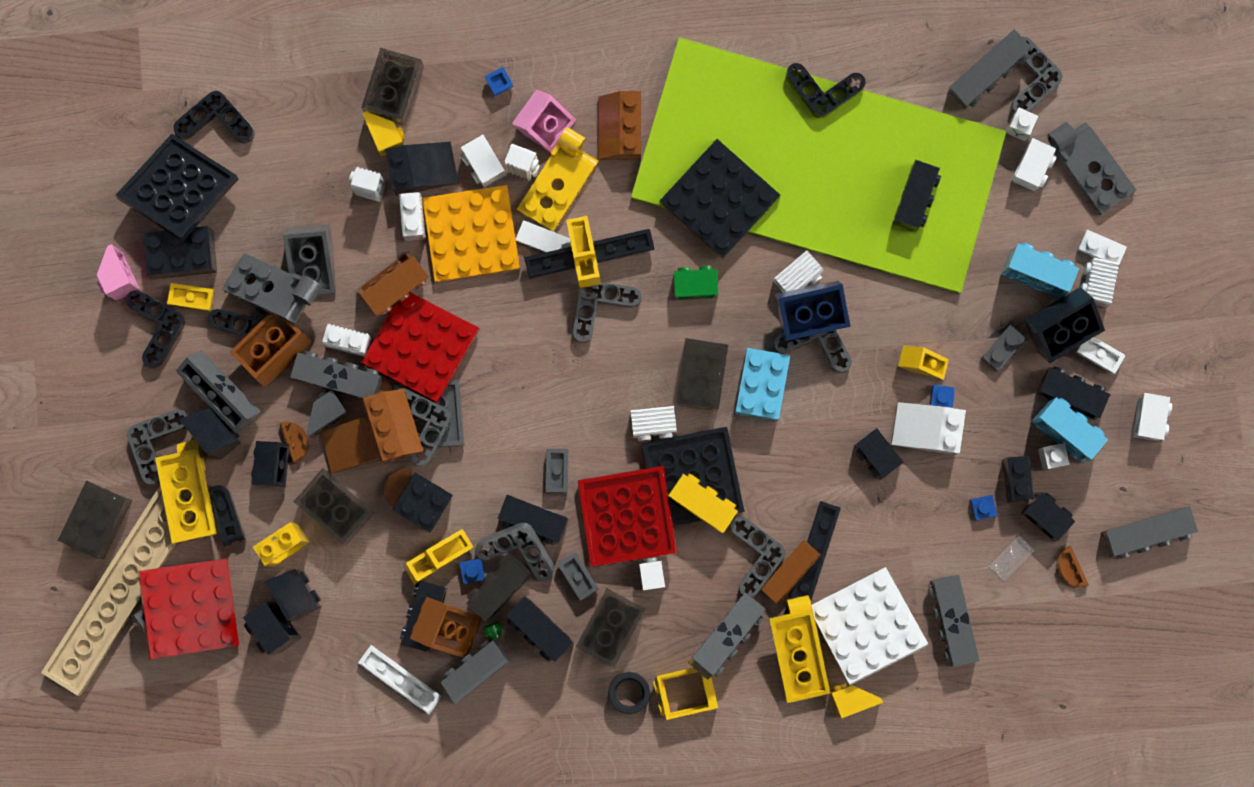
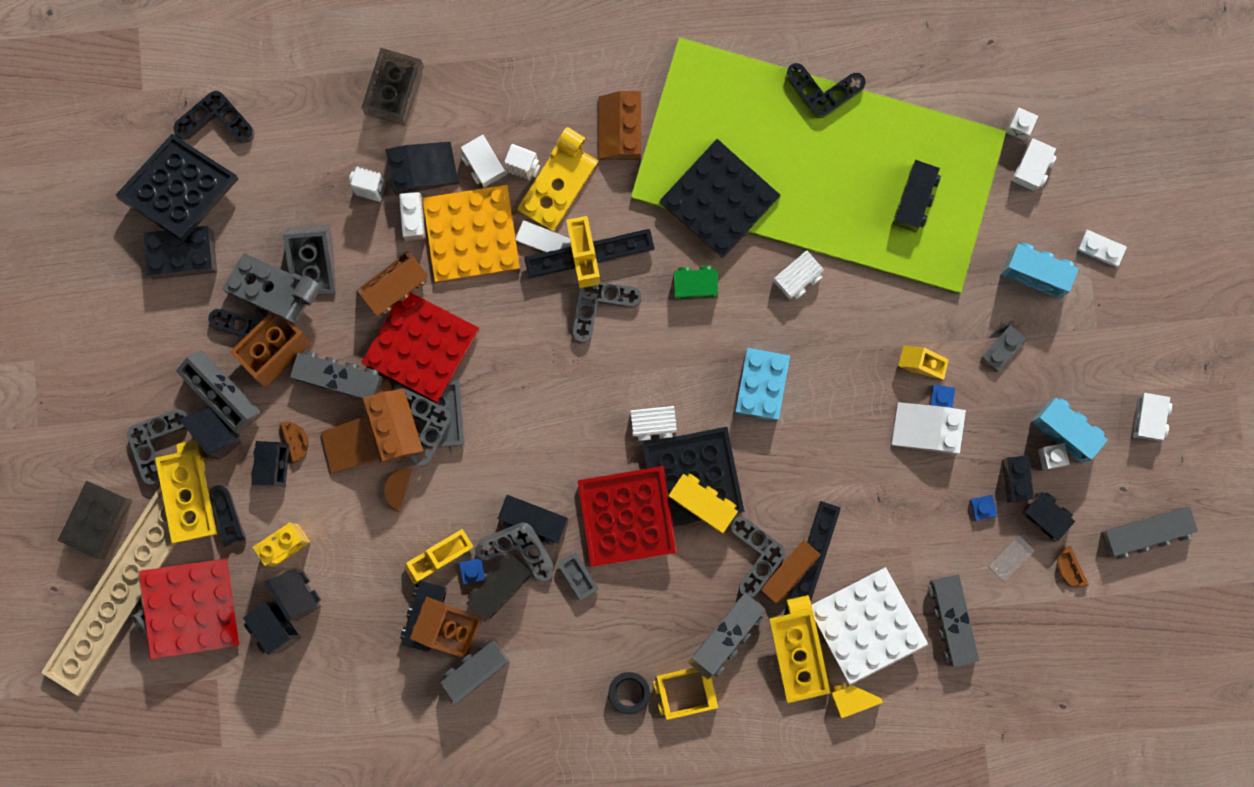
bright pink slope [97,244,140,301] -> none
black beam [126,290,185,369] -> none
yellow plate [167,283,215,311] -> none
clear smoke brick [293,468,375,545] -> none
dark grey slope [307,390,349,437] -> none
white brick [322,323,372,357] -> none
white tile [358,645,442,714] -> none
yellow slope [362,112,406,156] -> none
black brick [392,472,453,533] -> none
green plate [483,622,504,640] -> none
blue plate [484,67,514,97] -> none
black brick [506,596,574,662] -> none
bright pink slope [512,89,576,153] -> none
dark grey plate [546,449,569,493] -> none
clear smoke brick [575,588,645,668] -> none
white brick [639,557,665,590] -> none
clear smoke brick [675,338,728,412] -> none
dark grey beam [773,330,852,373] -> none
dark blue brick [775,280,851,341] -> none
black brick [854,428,904,480] -> none
dark grey brick [948,29,1032,109] -> none
dark grey beam [1011,37,1063,114] -> none
black brick [1025,287,1105,363] -> none
black brick [1036,366,1111,420] -> none
dark grey hinge [1047,122,1136,215] -> none
white plate [1076,337,1126,375] -> none
white brick [1081,258,1119,308] -> none

